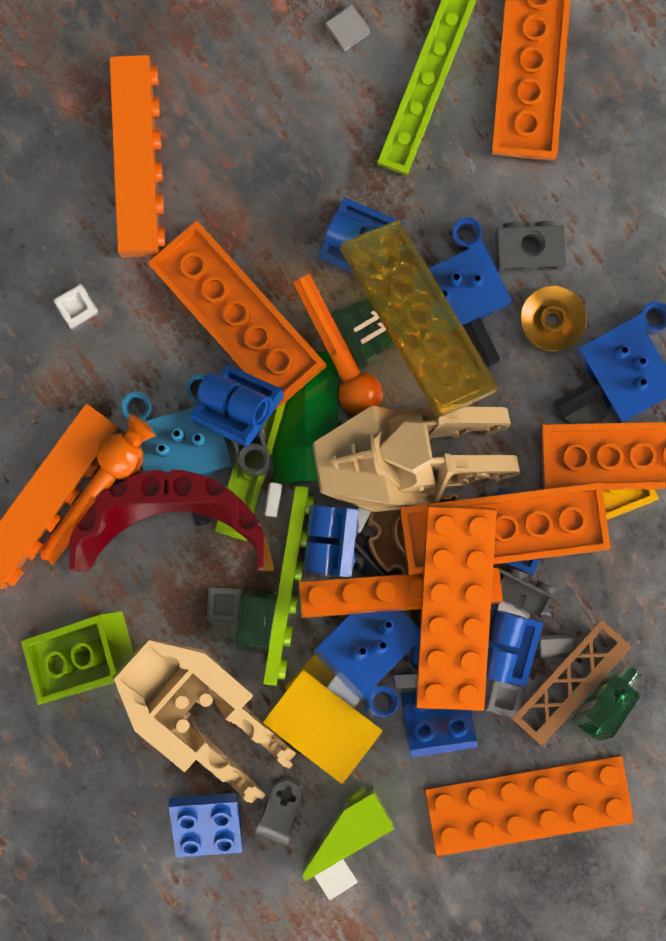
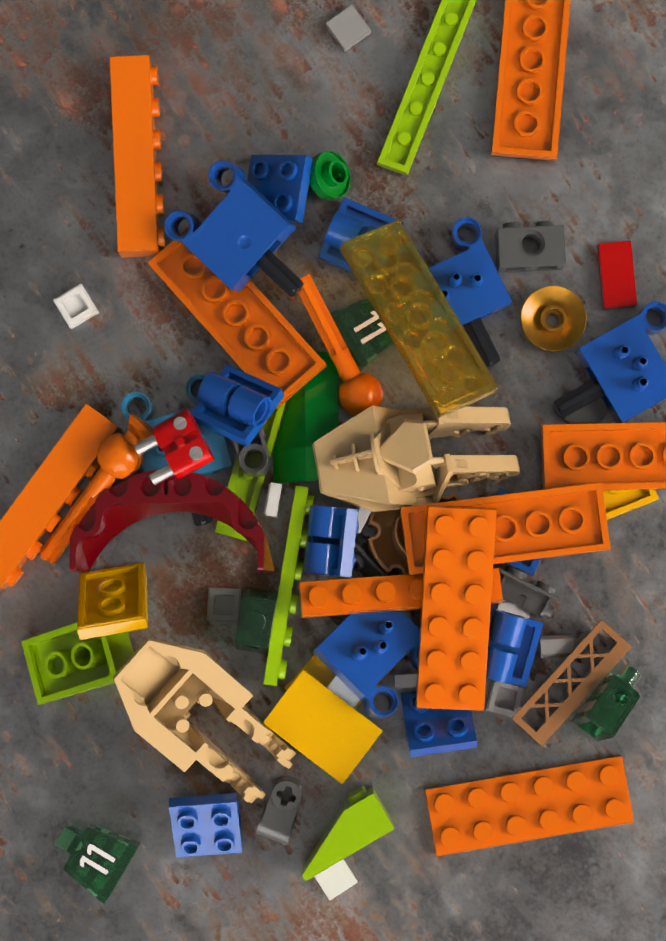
none -> clear green torso [54,824,141,904]
none -> yellow tile [77,562,148,640]
none -> red piece [134,408,215,485]
none -> blue piece [164,160,304,297]
none -> blue plate [247,155,313,223]
none -> green plate [309,151,351,201]
none -> red tile [597,241,637,310]

